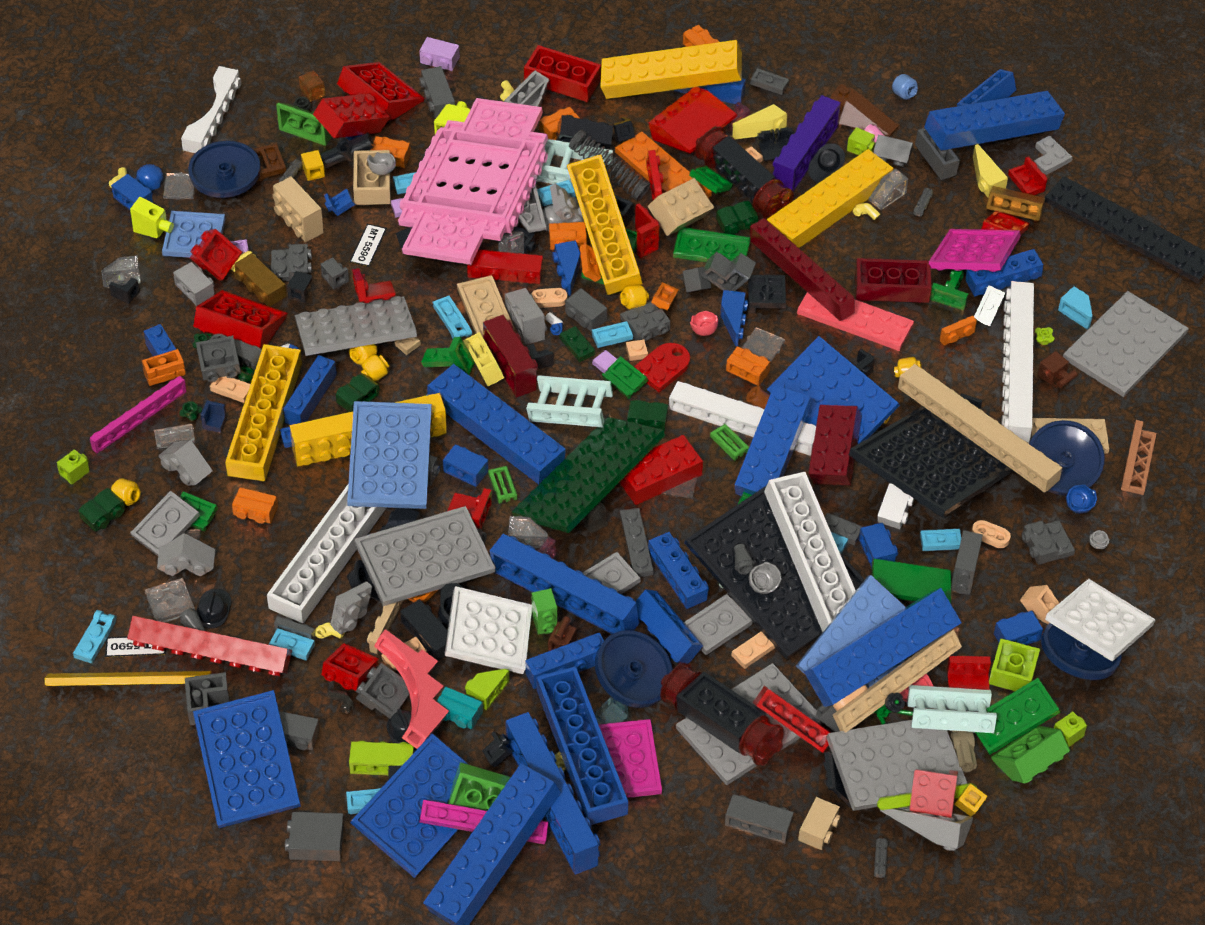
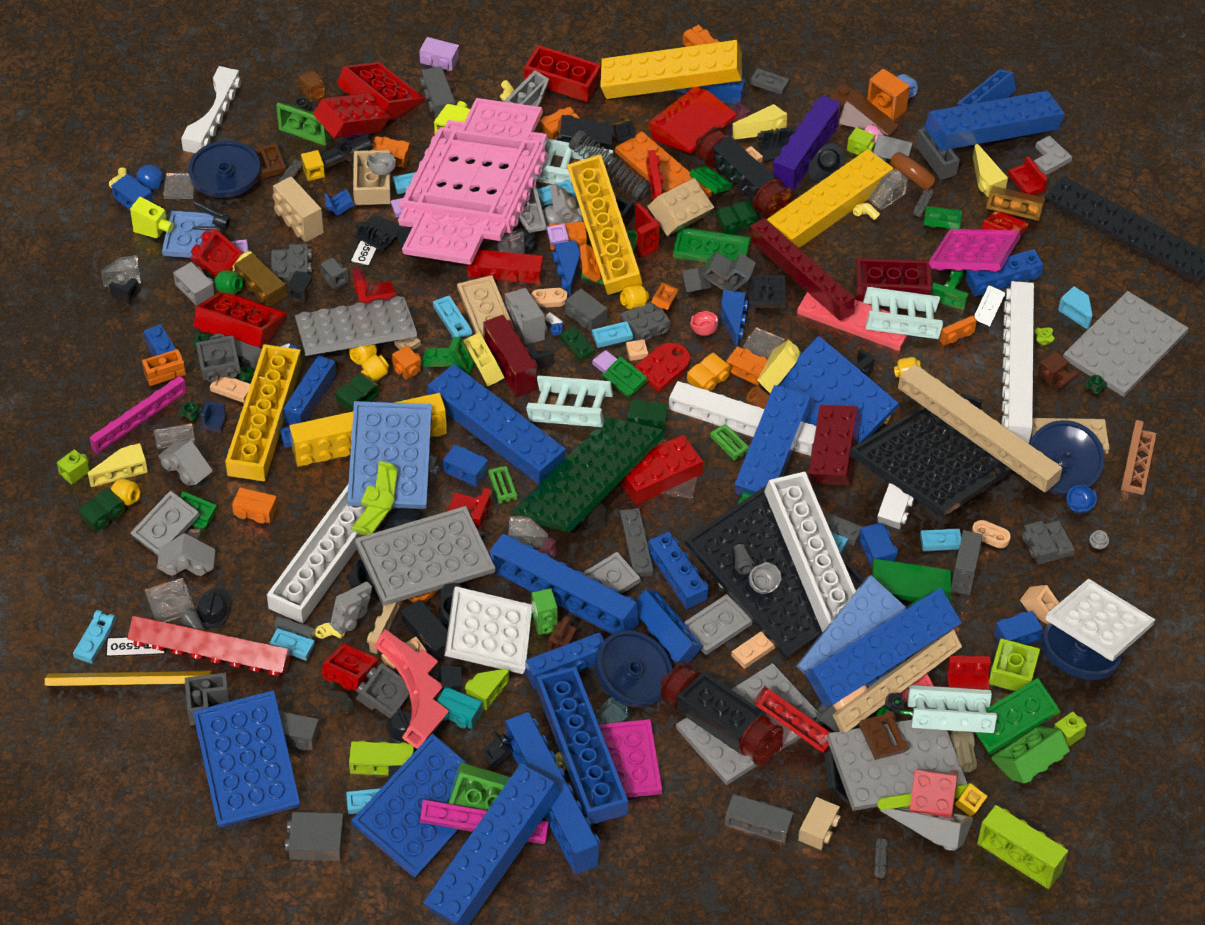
none -> light yellow slope [88,443,148,487]
none -> black plant [193,201,231,232]
none -> green head [214,270,243,295]
none -> lime plate [351,461,398,535]
none -> black hinge [353,213,404,251]
none -> orange brick [392,346,422,380]
none -> black panel [437,666,462,692]
none -> lavender tile [547,224,569,245]
none -> light orange brick [687,353,730,392]
none -> light yellow slope [758,339,801,393]
none -> reddish brown plate [858,711,910,760]
none -> light aqua fence [863,287,943,339]
none -> orange brick [867,69,910,121]
none -> dark orange cylinder [890,152,935,190]
none -> green plate [924,206,962,230]
none -> lime brick [977,805,1069,889]
none -> dark green plate [1084,375,1107,394]

